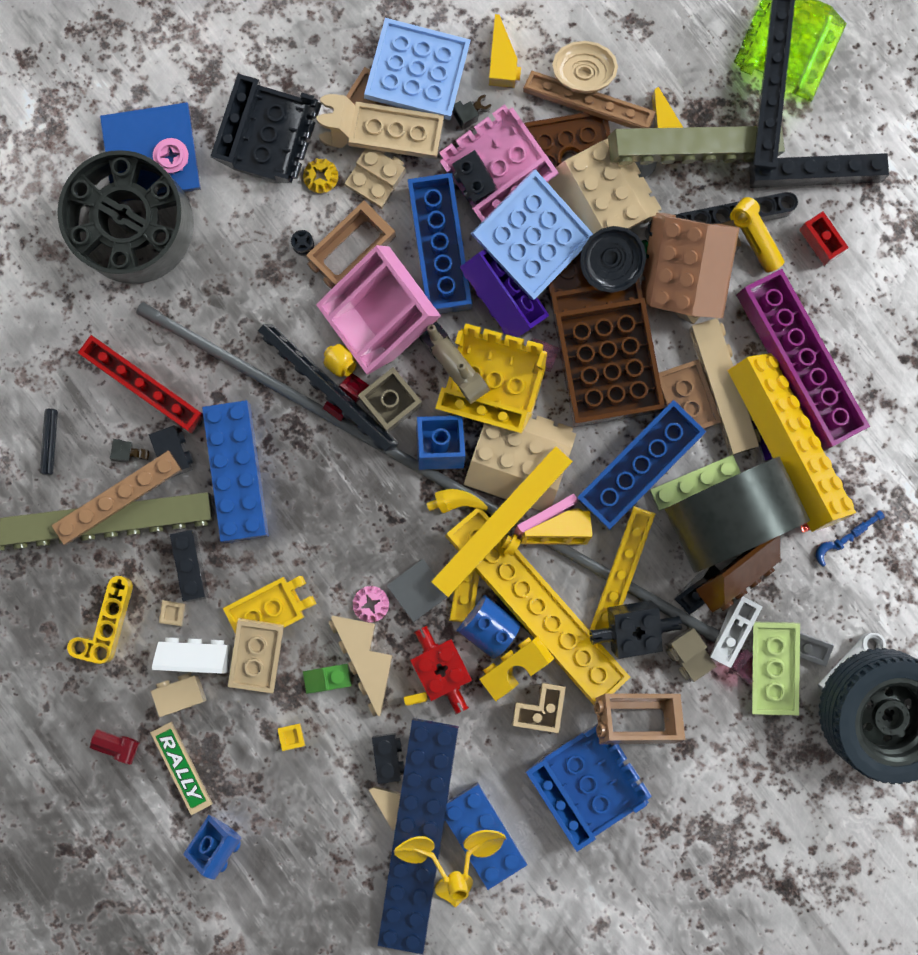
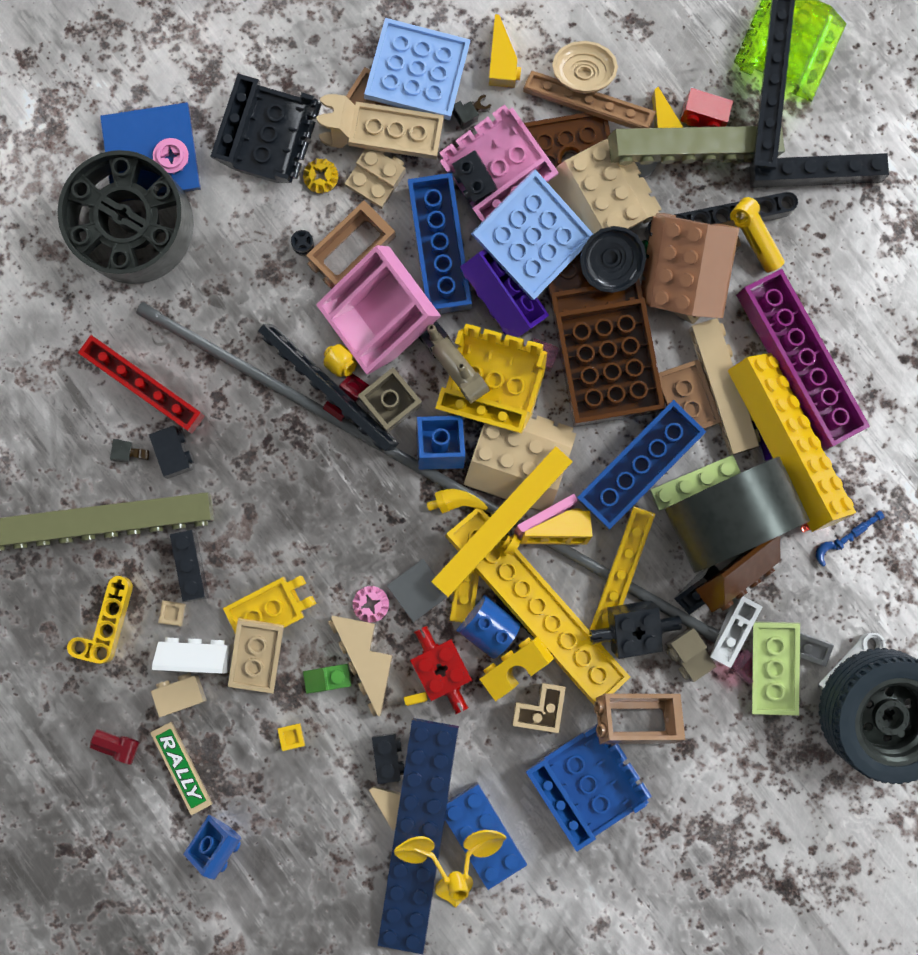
black axle [40,408,58,475] -> none
medium nougat plate [51,451,182,545] -> none
blue brick [202,400,269,543] -> none
red brick [799,211,849,266] -> none
none -> brick [680,88,733,127]

